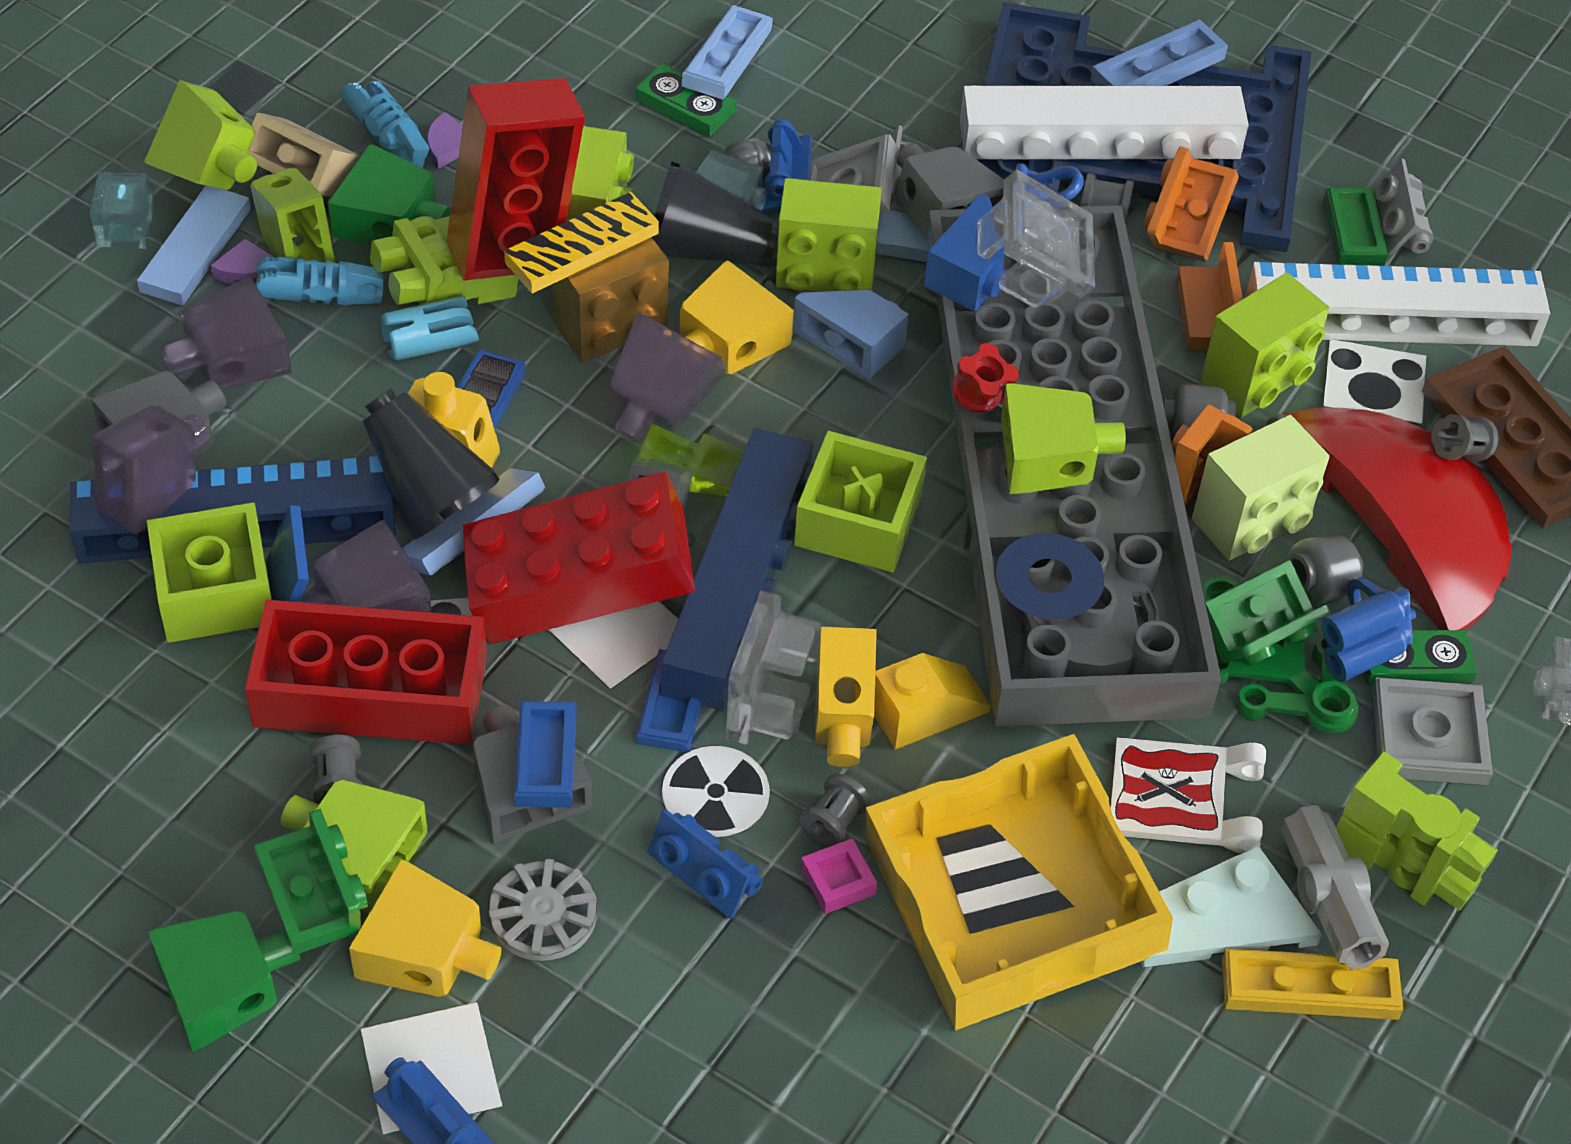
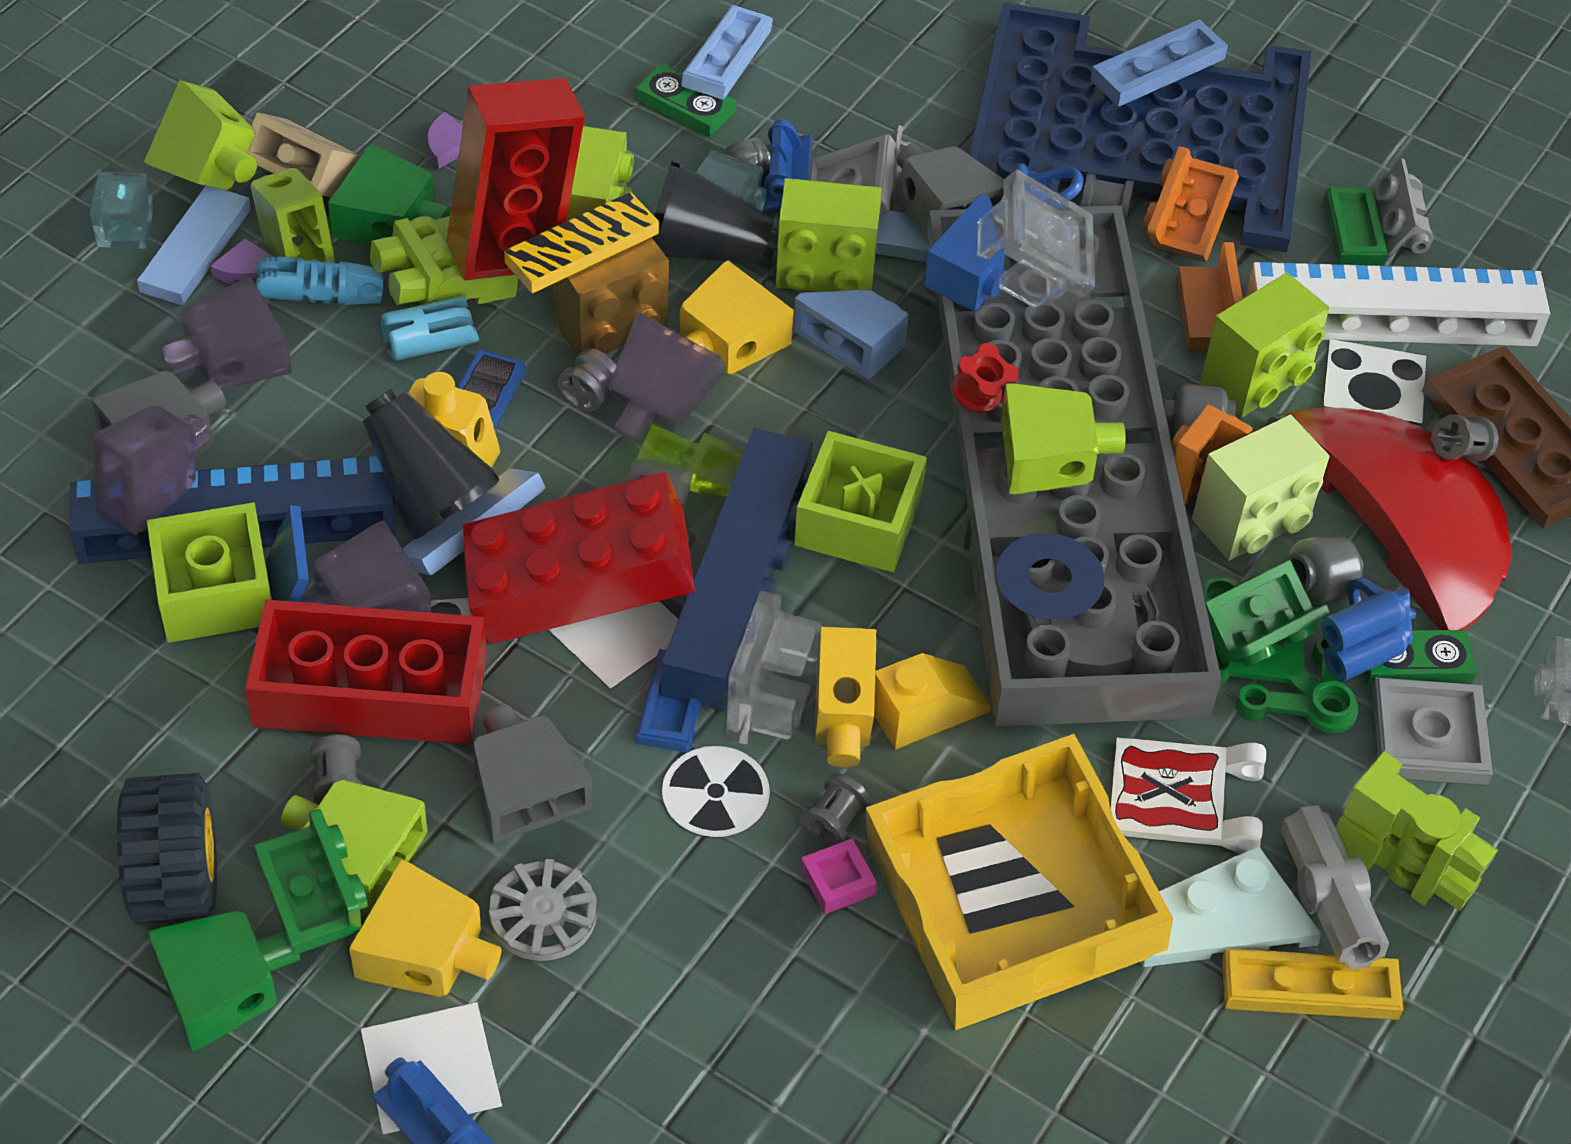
dark azure hinge [341,81,429,168] -> none
blue tile [514,701,577,808] -> none
blue hinge [647,809,764,919] -> none
white brick [960,86,1249,159] -> none
none -> black wheel [117,773,217,924]
none -> flat silver wheel [558,348,621,412]

